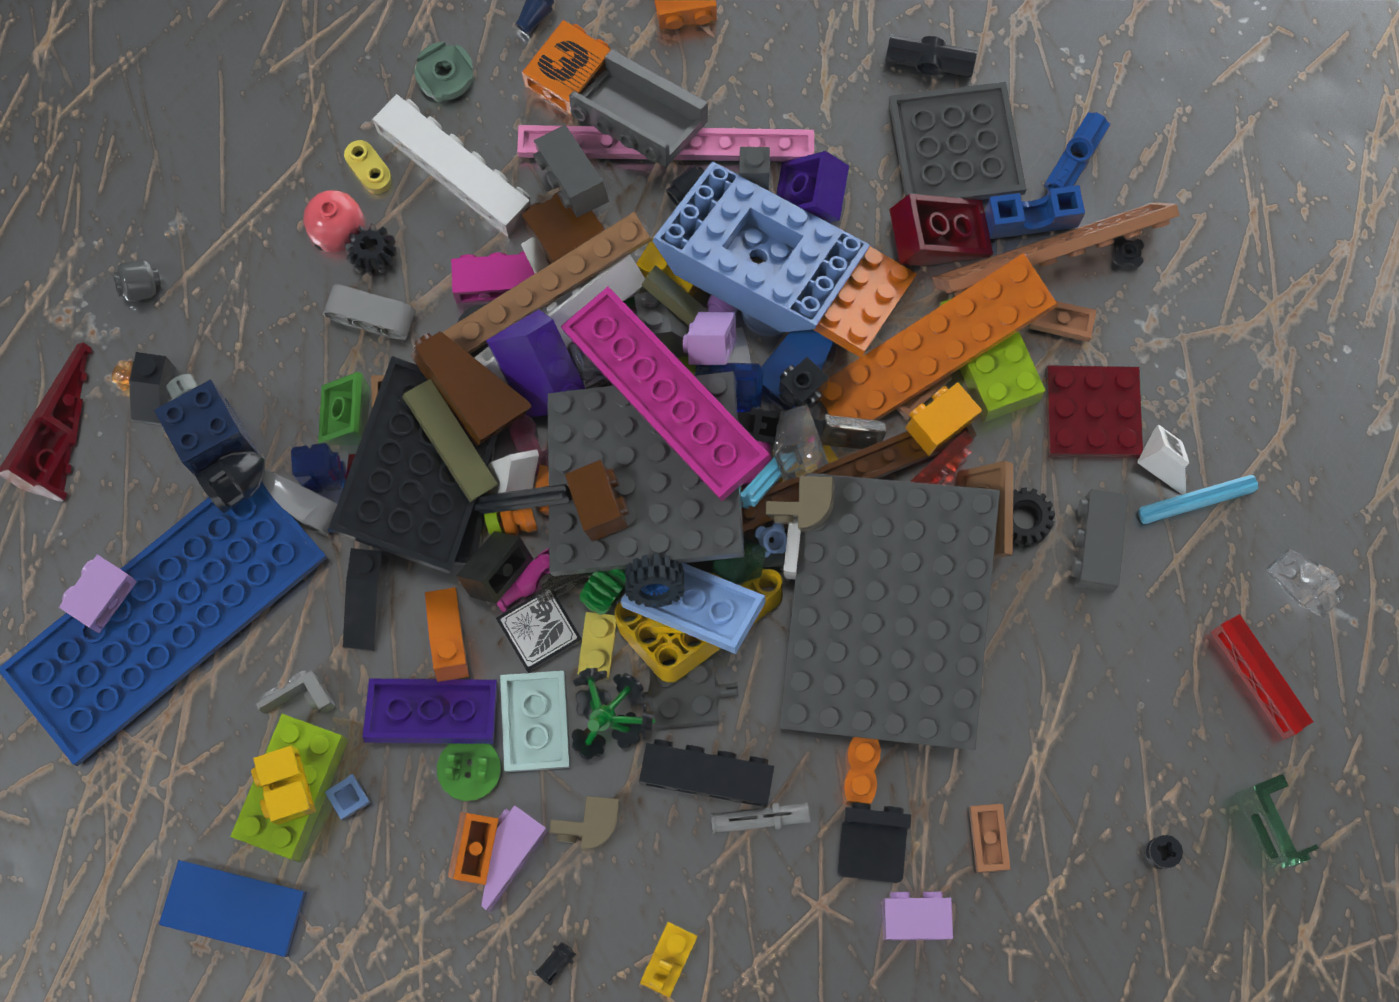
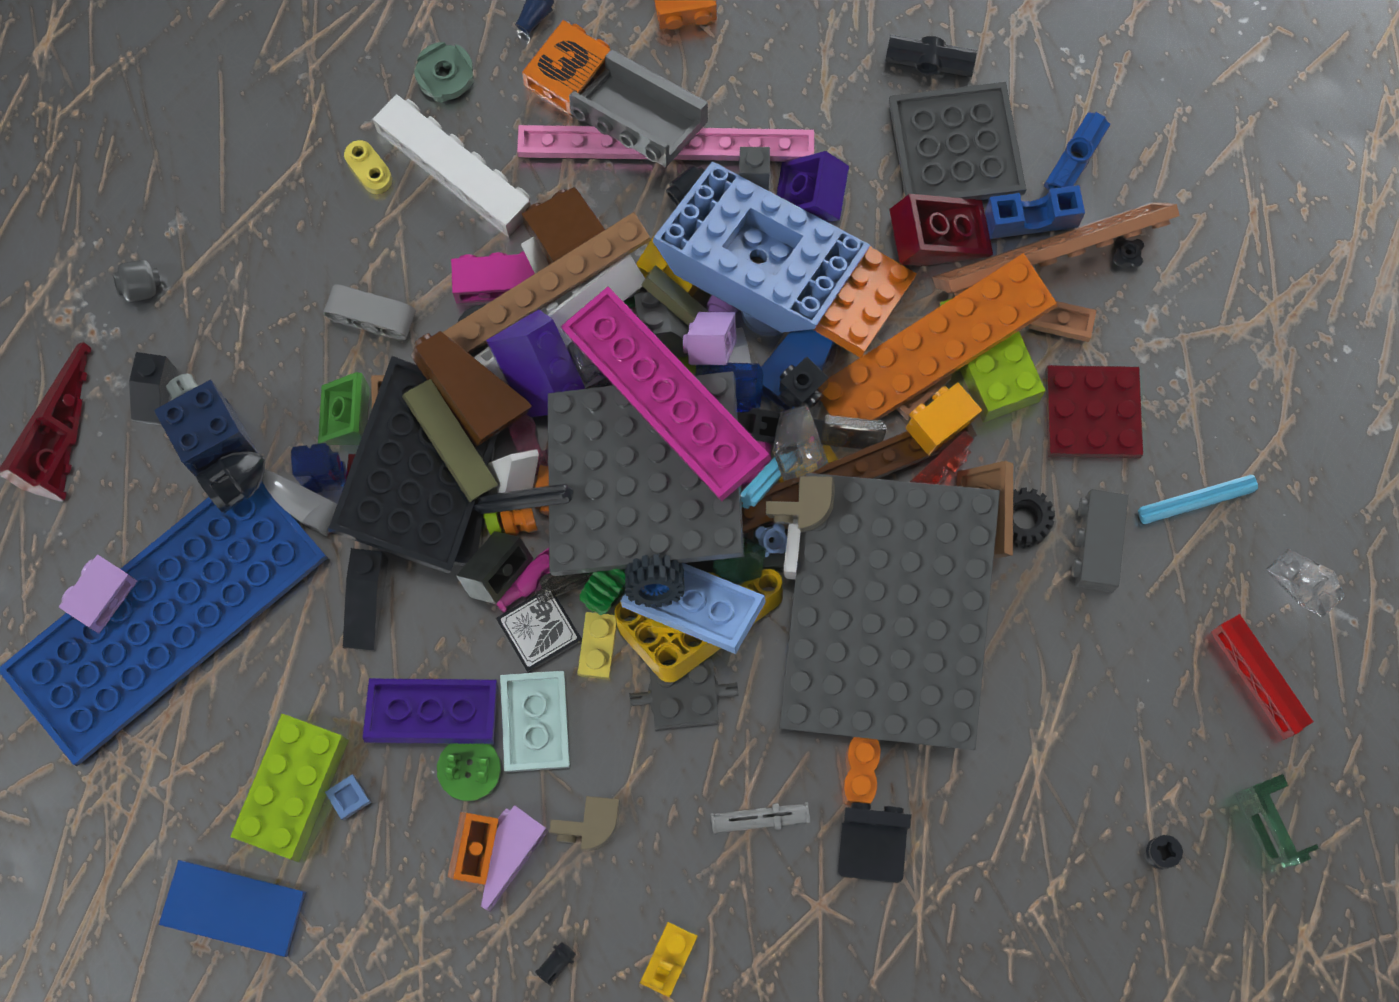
clear orange plate [112,360,133,390] -> none
yellow piece [251,745,316,825] -> none
light grey bracket [256,670,336,714] -> none
coral cylinder [303,190,365,252] -> none
black gear [345,223,398,276] -> none
orange slope [425,587,469,682] -> none
dark grey brick [533,124,609,217] -> none
reddish brown brick [565,460,629,542] -> none
black plant [571,668,656,760] -> none
black brick [639,739,774,808] -> none
lavender brick [882,892,953,940] -> none
nougat plate [969,804,1011,873] -> none
white slope [1137,425,1189,495] -> none

